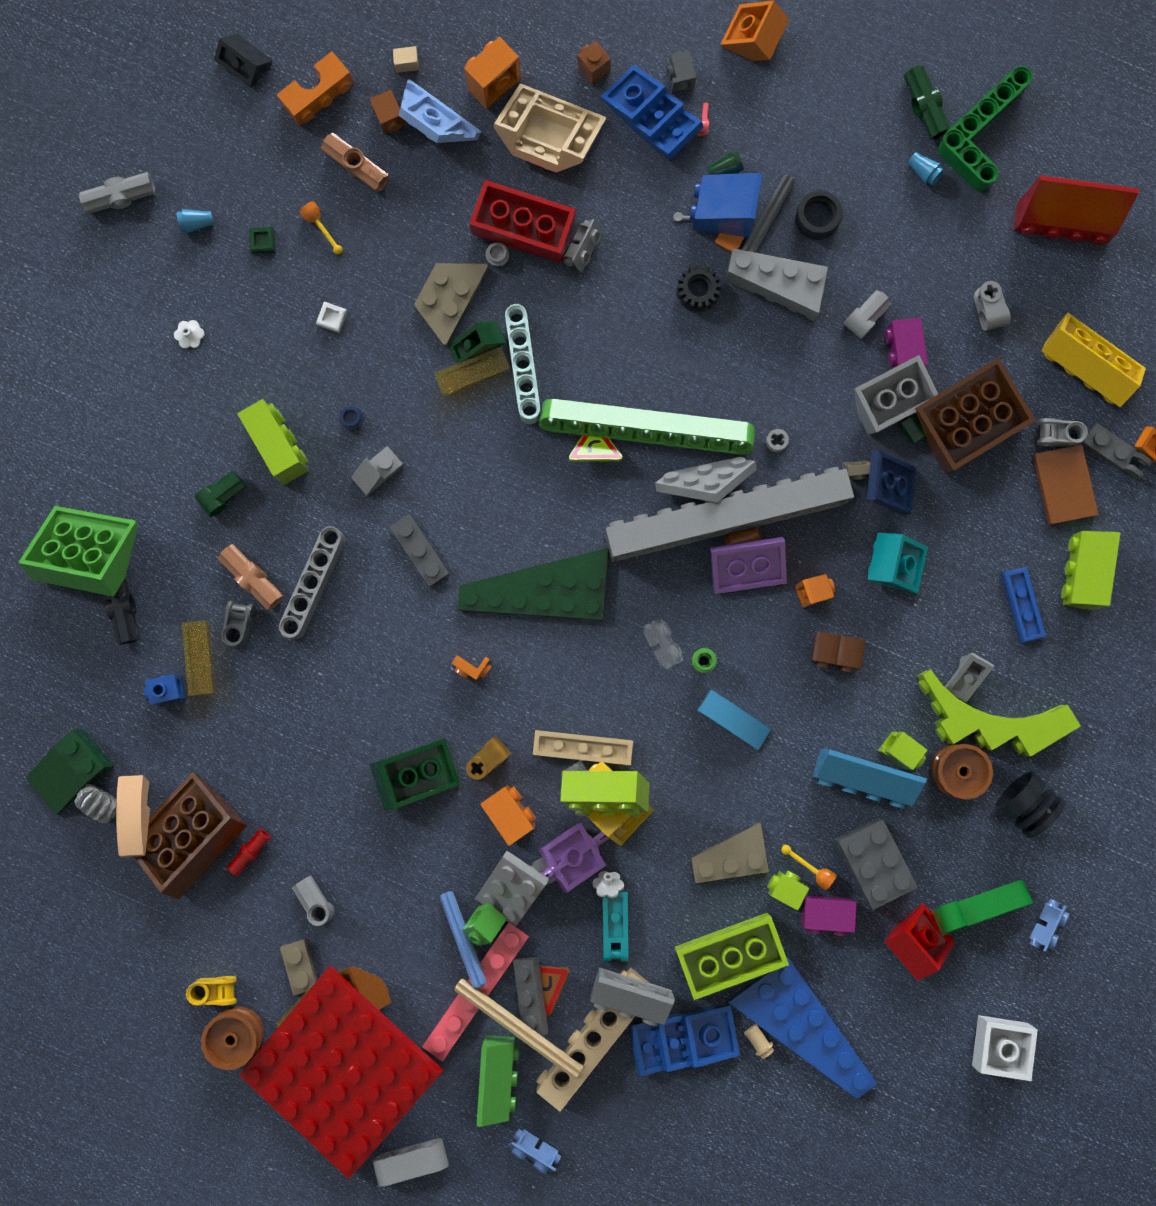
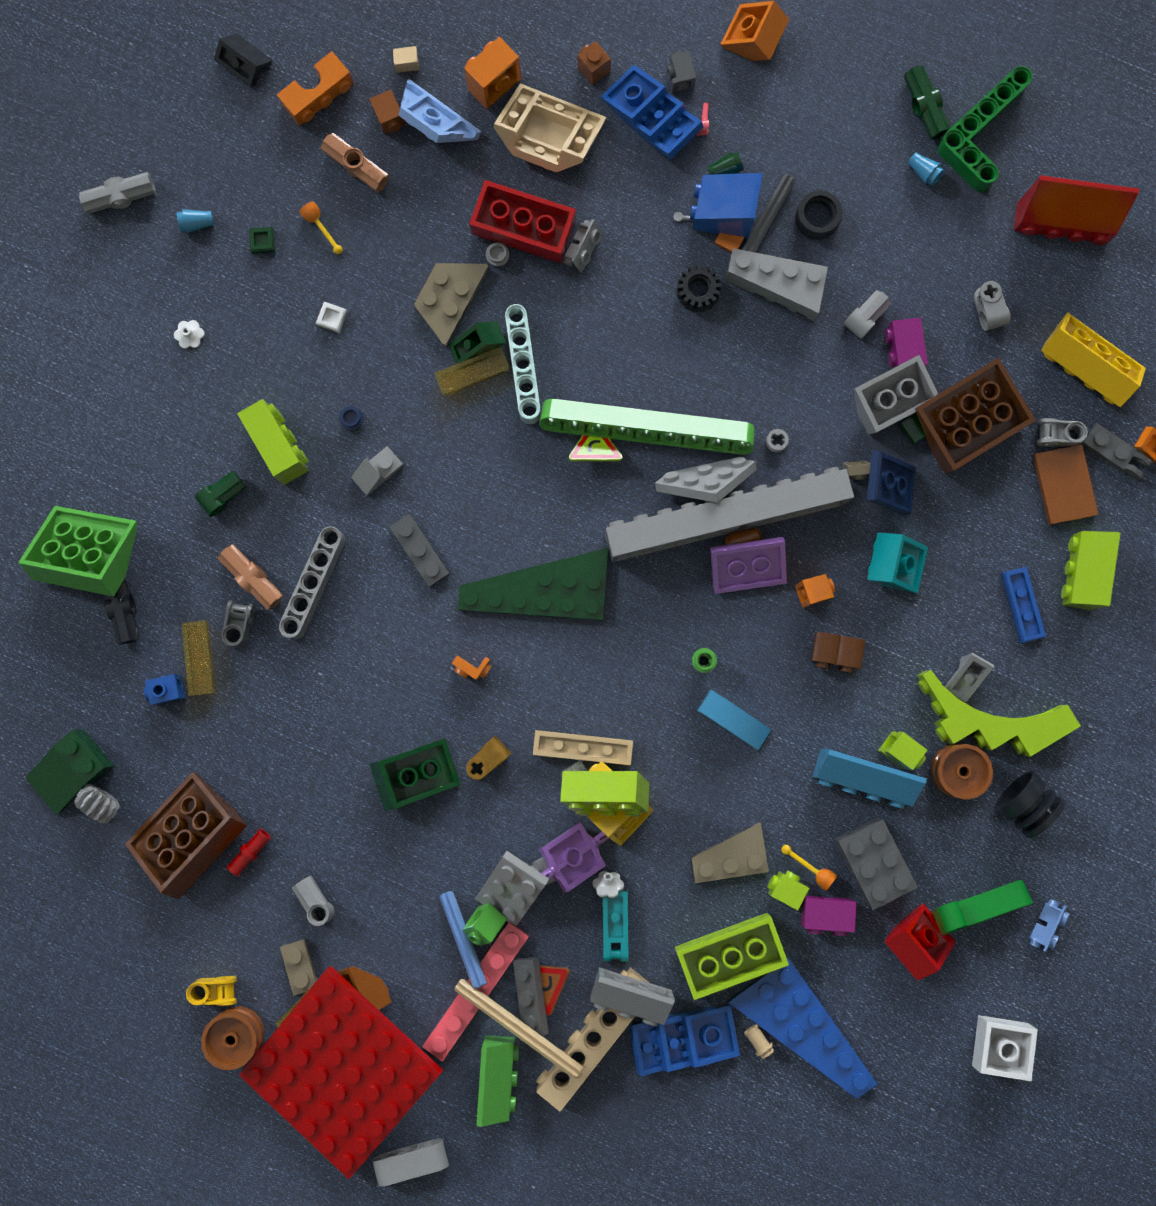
light nougat slope [116,775,150,857] -> none
orange brick [480,785,536,846] -> none
medium blue hinge [508,1129,561,1174] -> none
clear hinge [643,618,683,670] -> none

